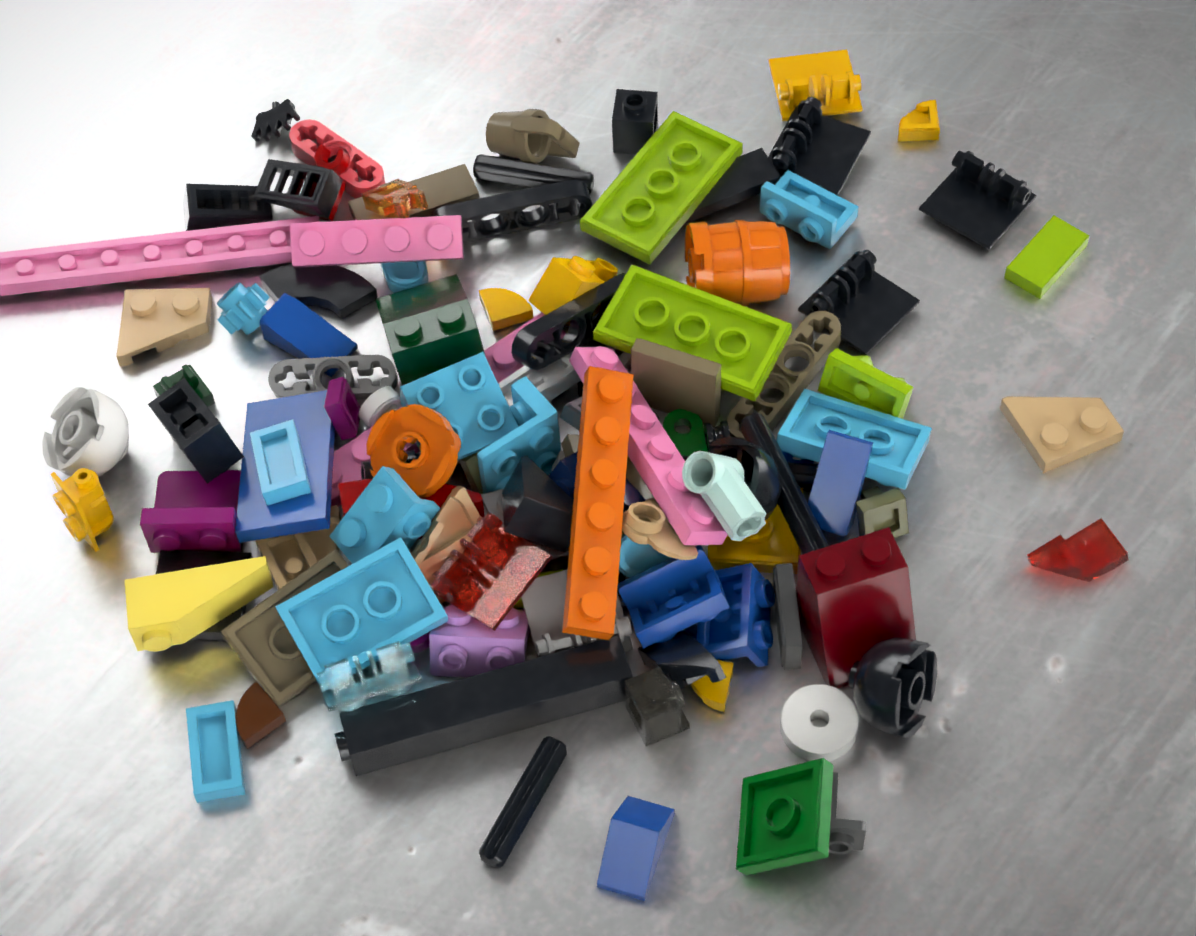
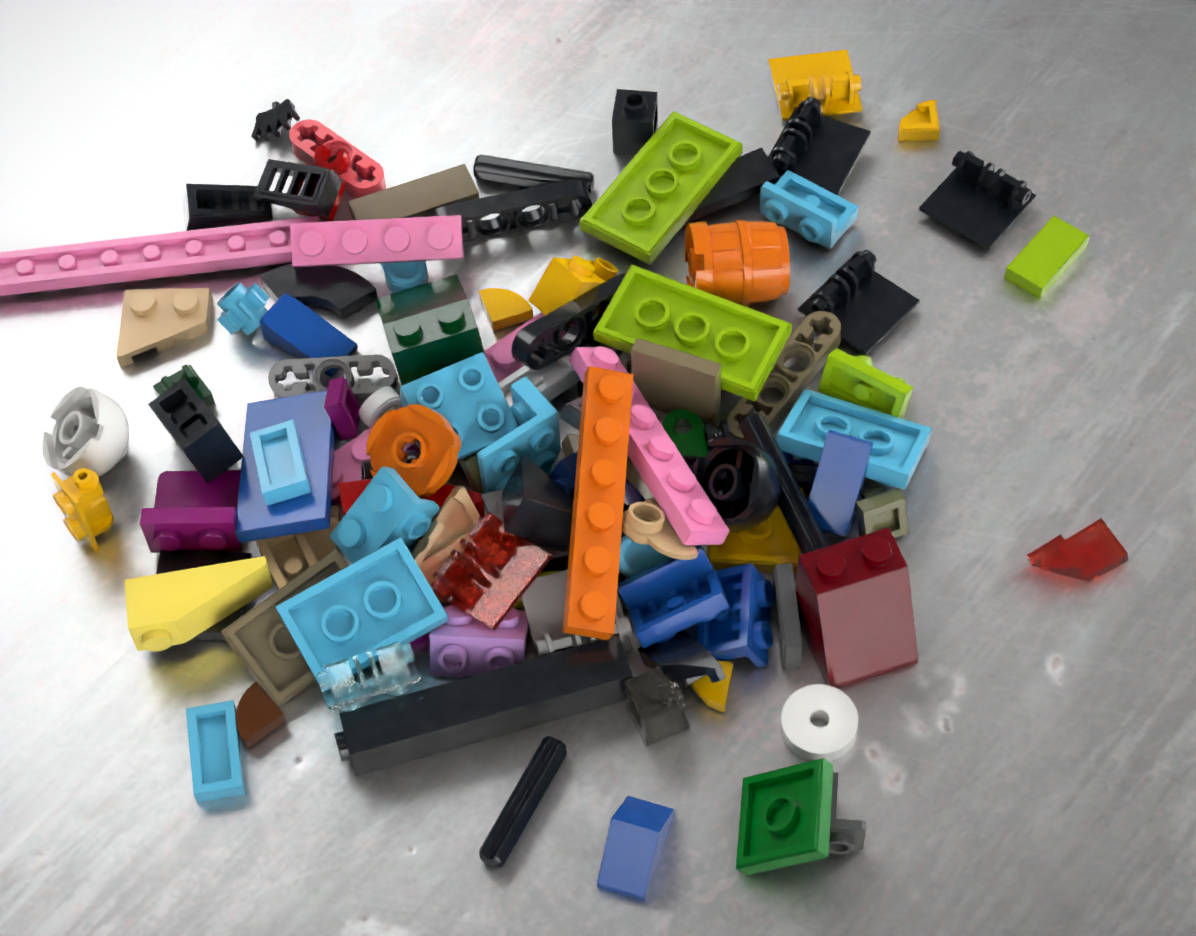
clear orange plate [362,179,428,219] -> none
dark tan piece [486,109,580,163] -> none
light aqua piece [682,451,767,541] -> none
black cylinder [849,637,937,739] -> none
tan wing [1000,396,1124,473] -> none

